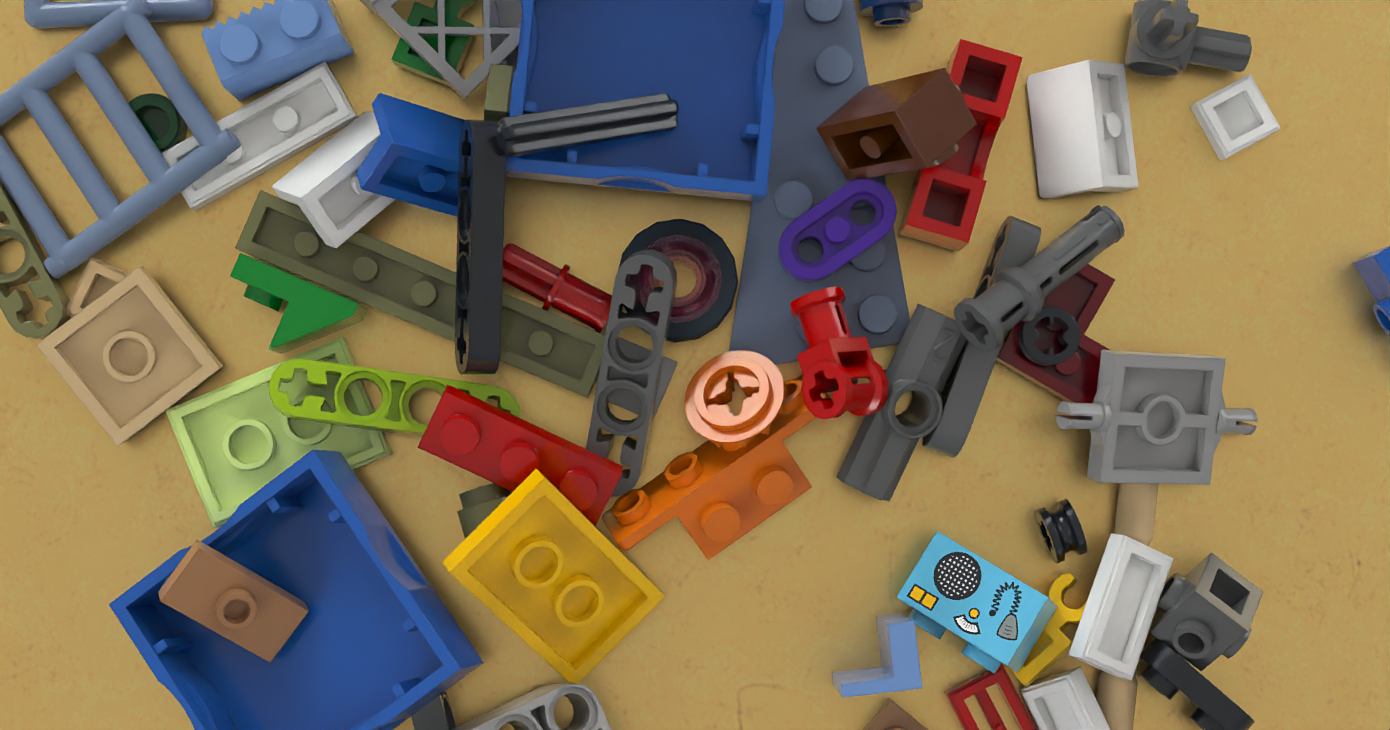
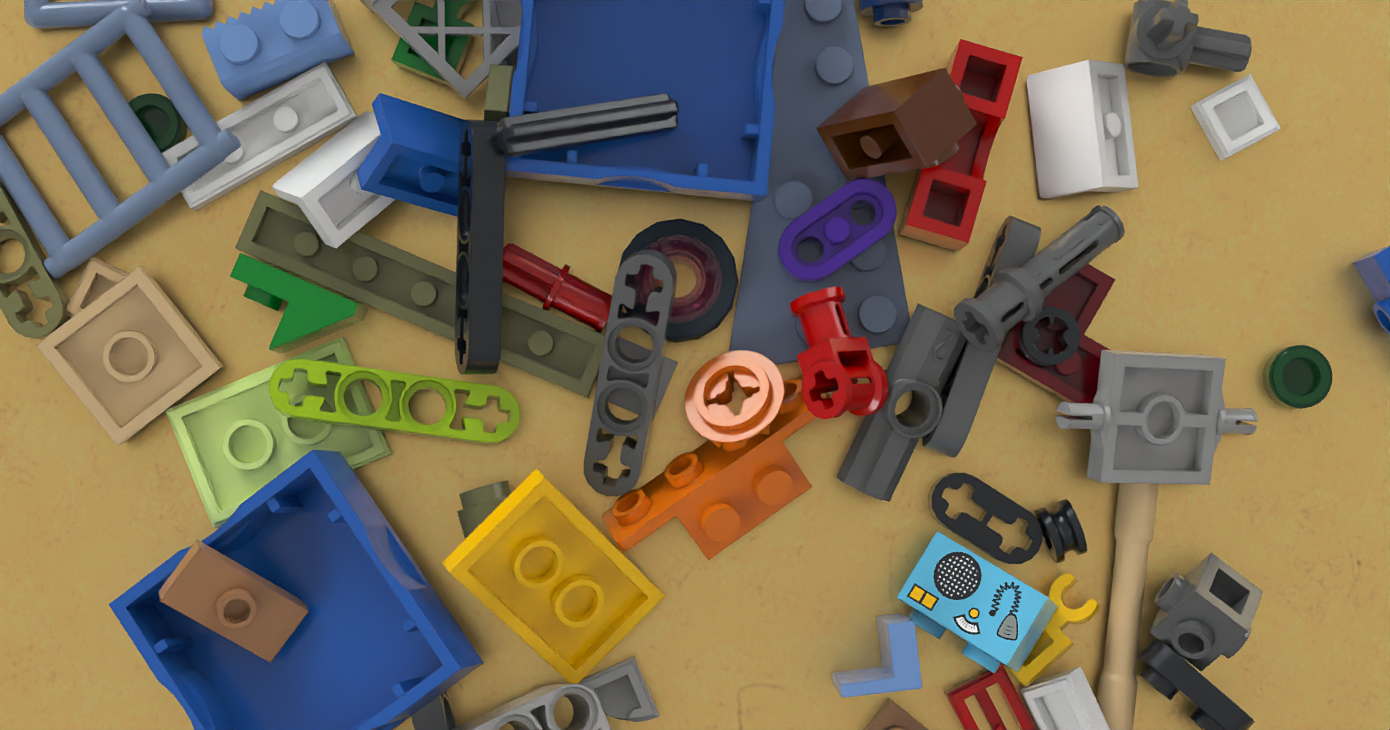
red plate [417,384,623,526] -> none
white tile [1068,533,1174,680] -> none
none -> light grey tile [578,656,660,722]
none -> black beam [928,473,1043,564]
none -> dark green tile [1263,345,1332,409]

